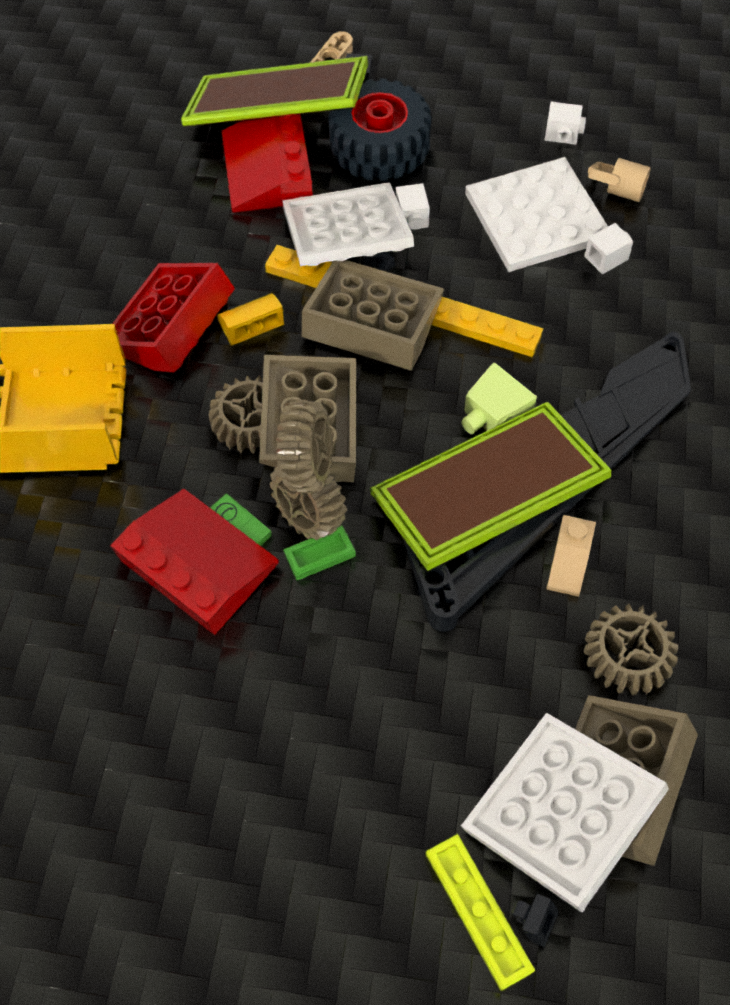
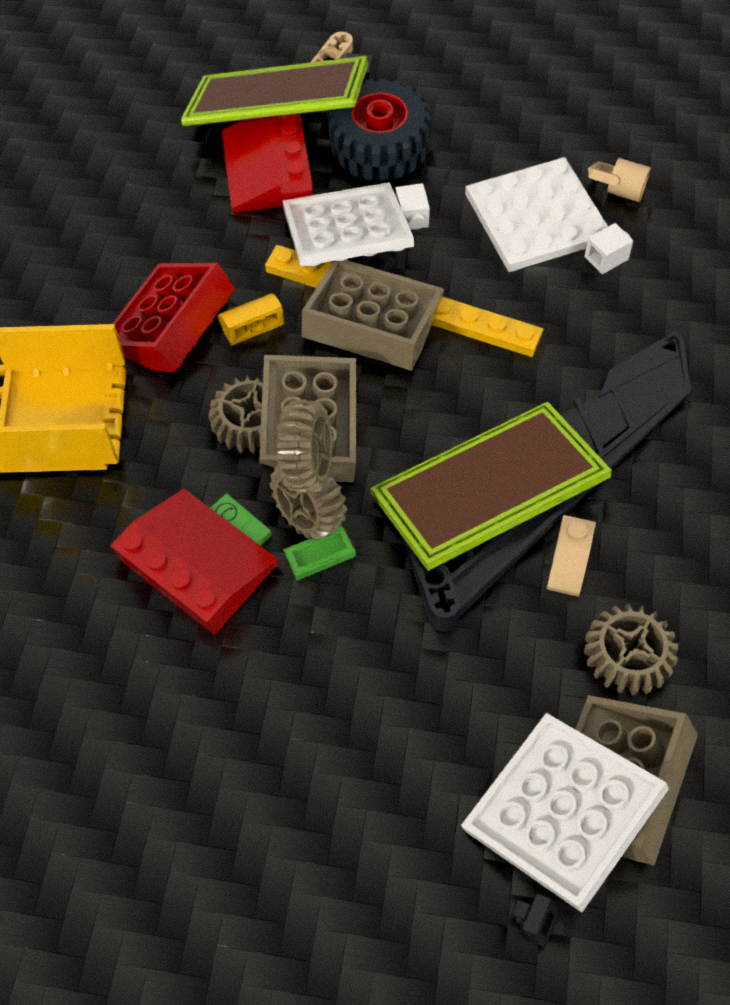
neon yellow tile [426,834,535,991] -> none
yellowish green torso [461,362,537,434] -> none
white brick [545,102,586,144] -> none

